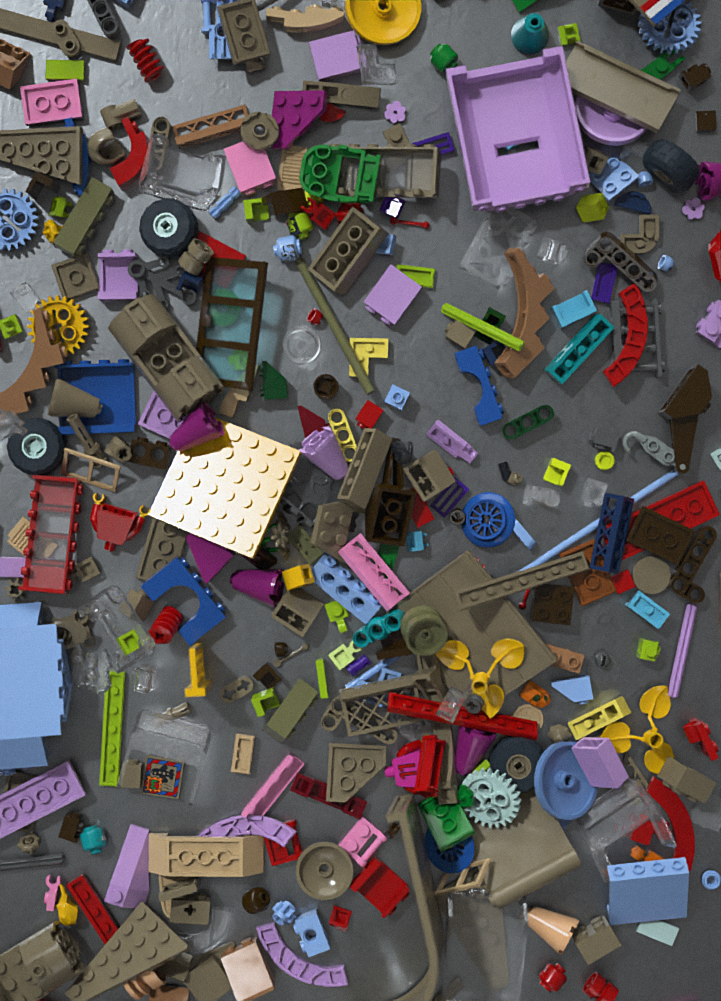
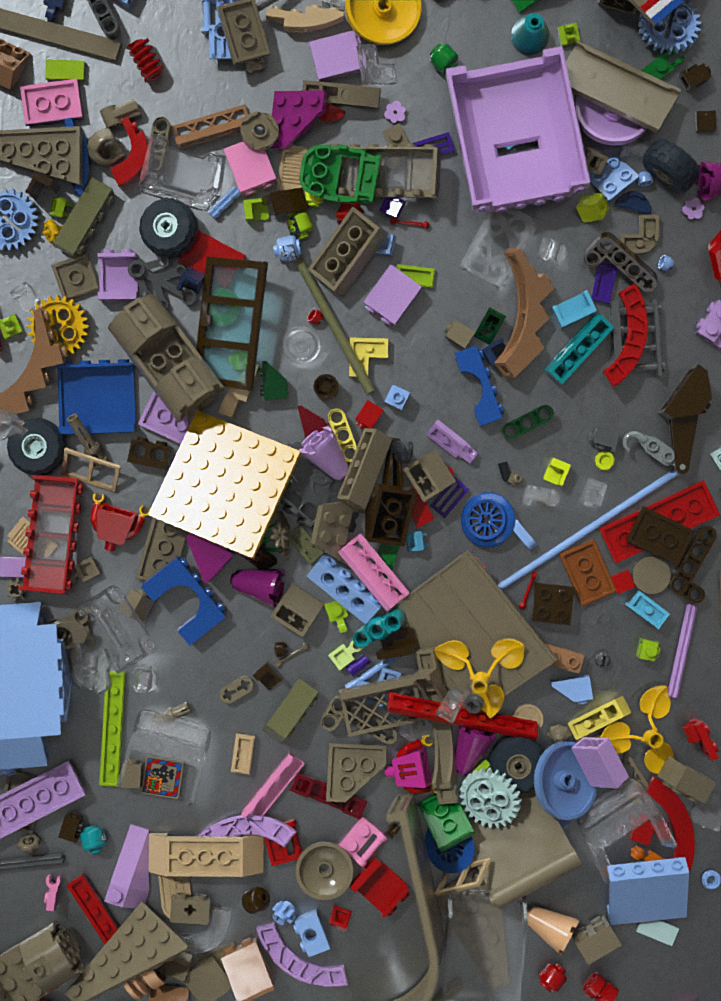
dark tan cone [47,378,103,418] -> none
dark tan plate [51,20,81,58] -> none
yellow piece [56,884,78,926] -> none
dark tan piece [104,435,132,462] -> none
lime tile [116,629,144,656] -> none
red piece [148,606,183,644] -> none
dark tan plate [158,877,201,902] -> none
magenta cone [169,402,225,452] -> none
dark tan wheel [178,238,214,276] -> none
yellow fence [185,642,213,697] -> none
lime panel [251,687,280,717] -> none
yellow brick [282,564,315,591] -> none
red plate [301,197,336,230] -> none
lime tile [316,658,329,699] -> none
olive wheel [400,606,448,656] -> none
red container [414,735,446,798] -> none
lime axle [441,303,525,351] -> none
dark brown hinge [450,508,465,525] -> none
dark tan tile [451,551,589,612] -> none
green plant [458,784,474,808] -> none
orange rock [518,679,551,708] -> none
dark blue fence [589,493,634,574] -> none

